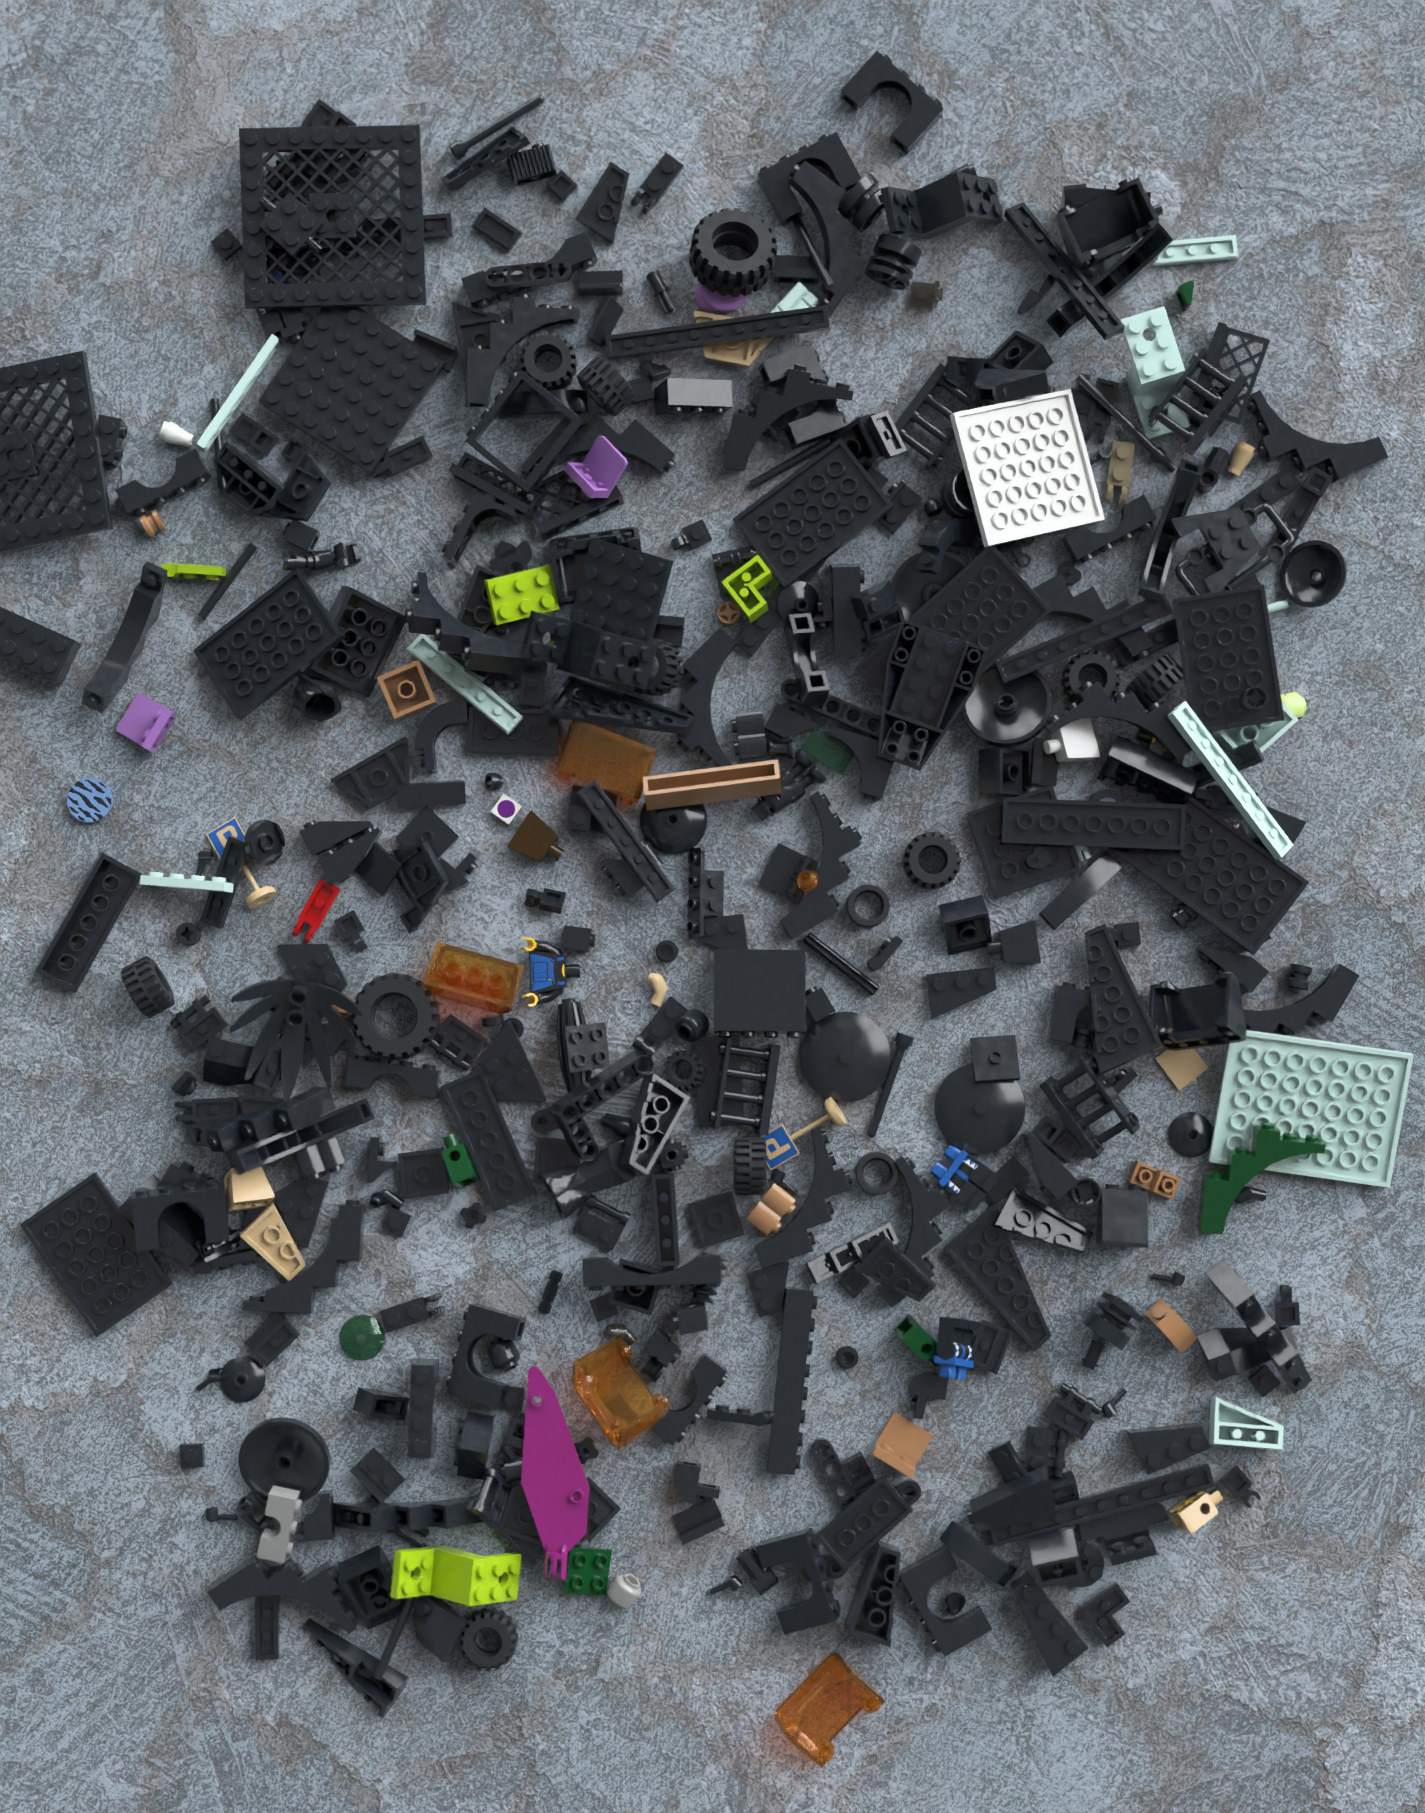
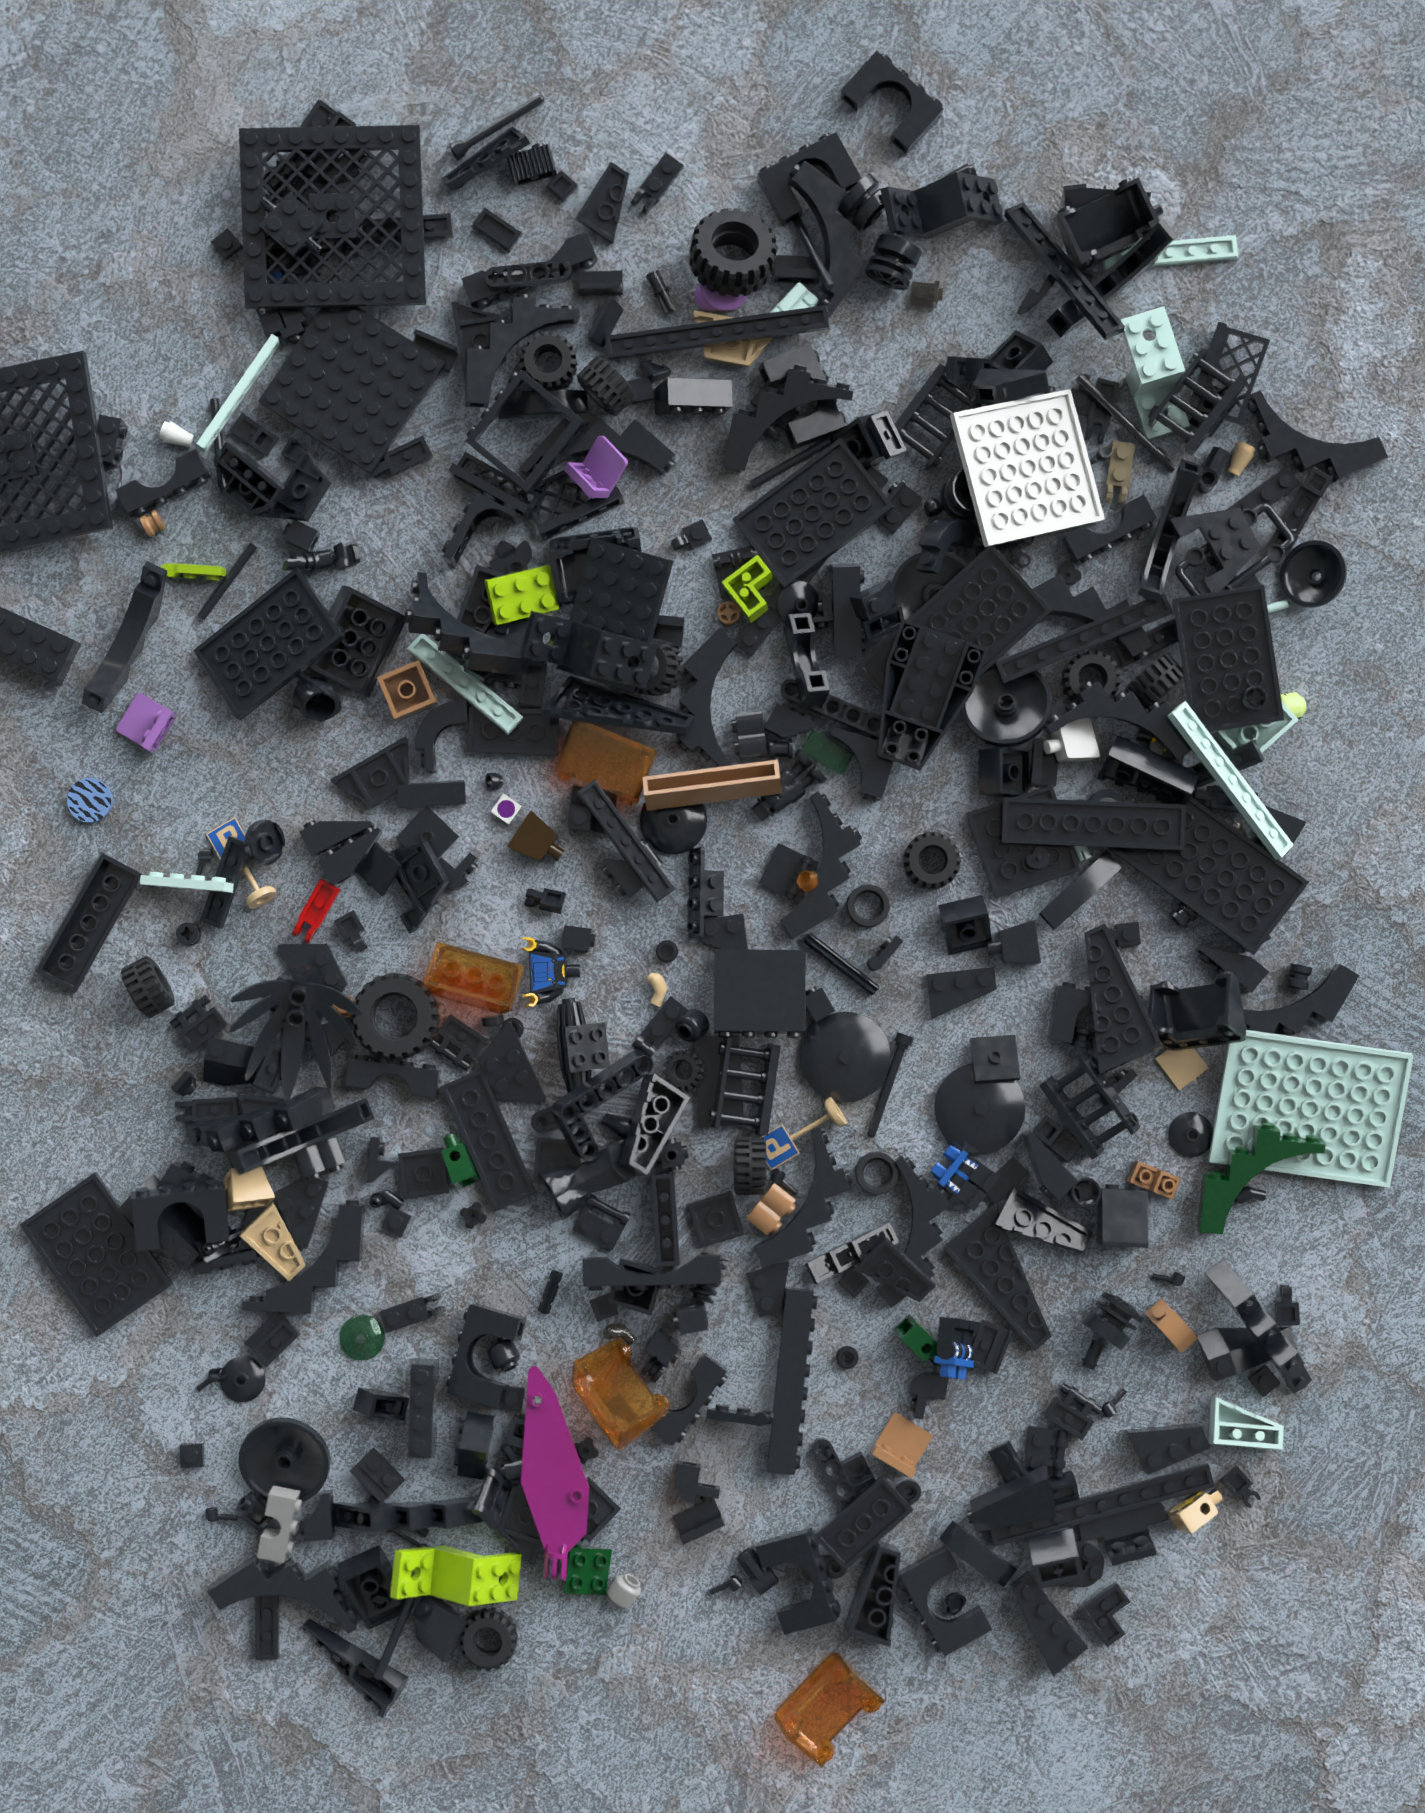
dark green slope [1175,280,1194,312] -> none

